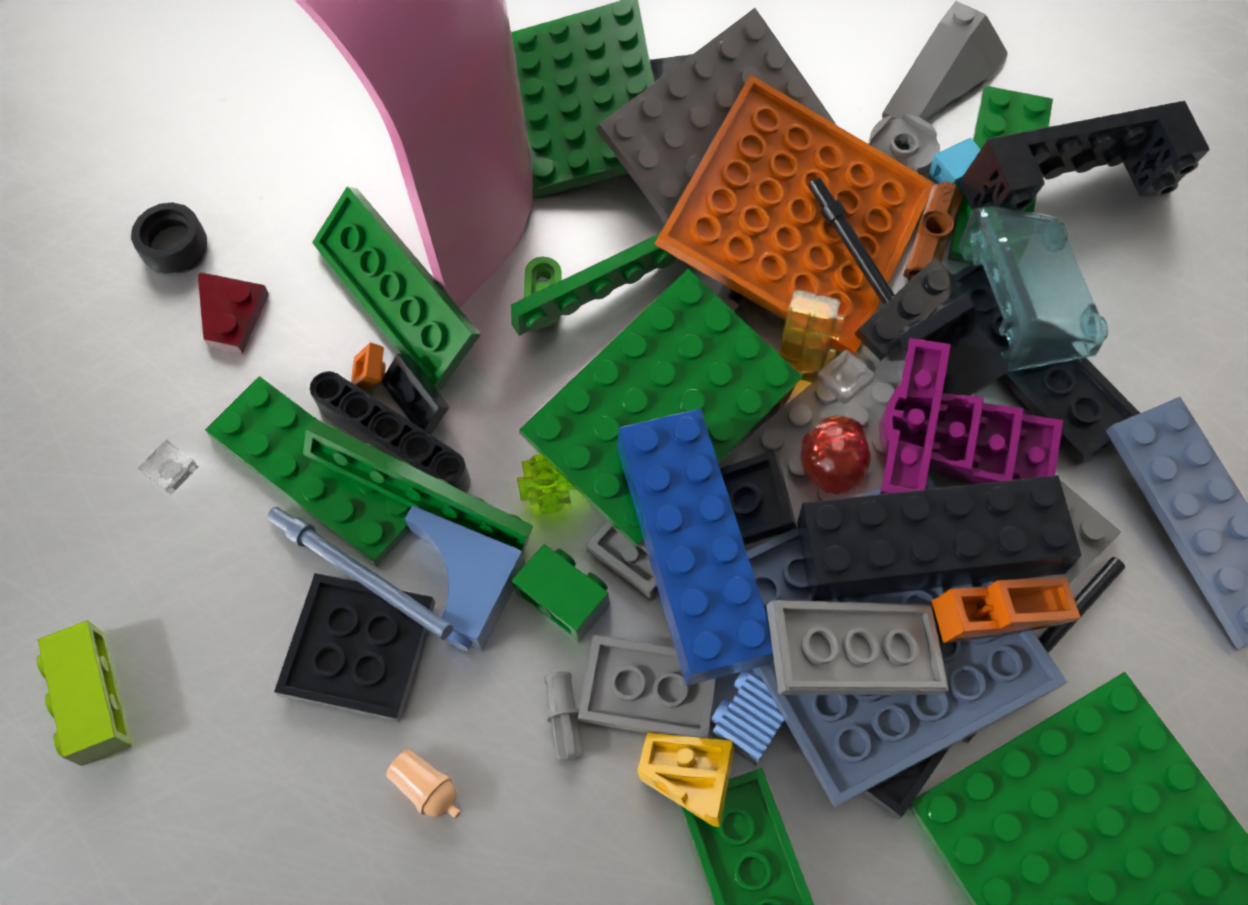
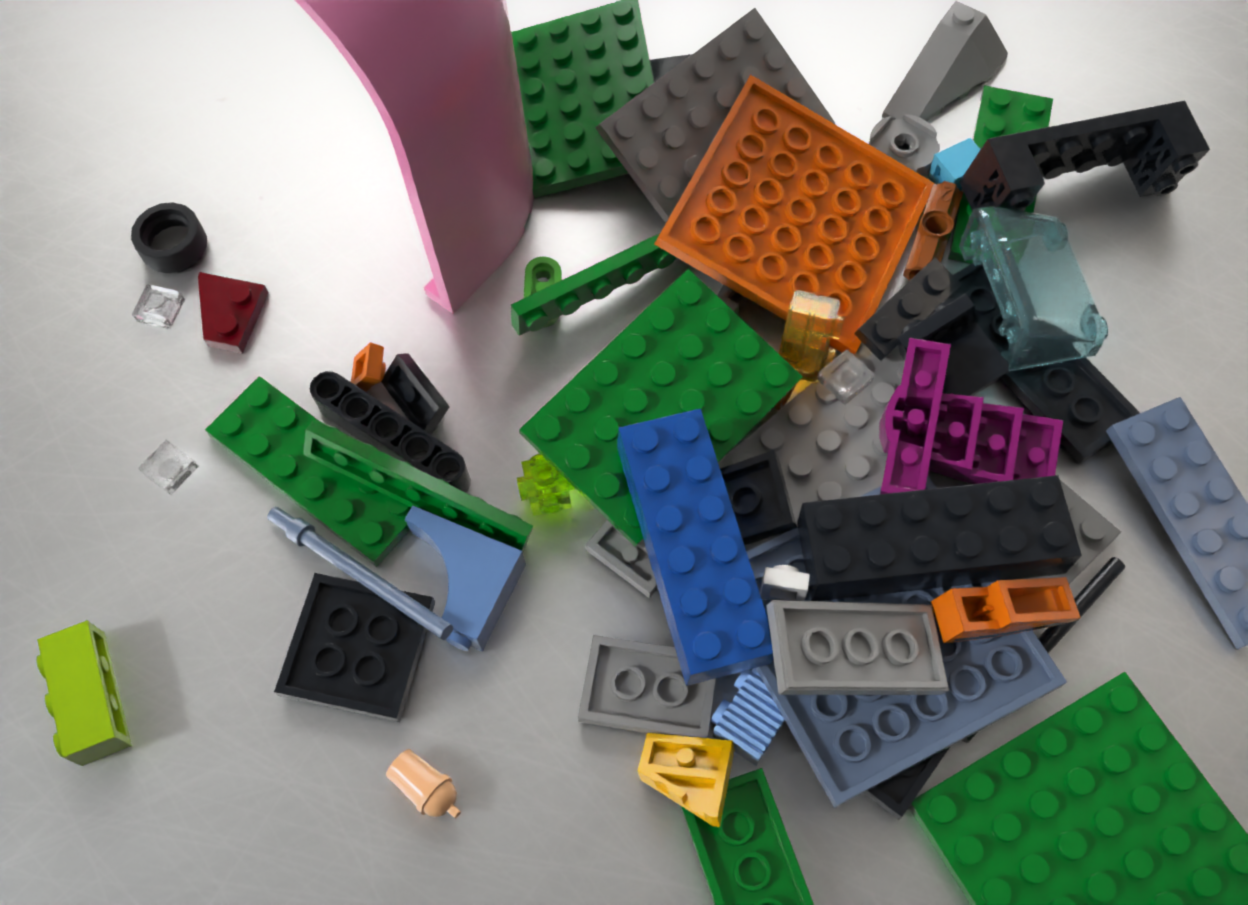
green plate [312,186,481,390] -> none
green brick [512,544,610,643] -> none
light grey axle [544,672,583,761] -> none
clear red hair [800,415,871,495] -> none
black bar [808,177,895,305] -> none
none -> clear plate [132,284,185,329]
none -> white plate [760,565,810,601]

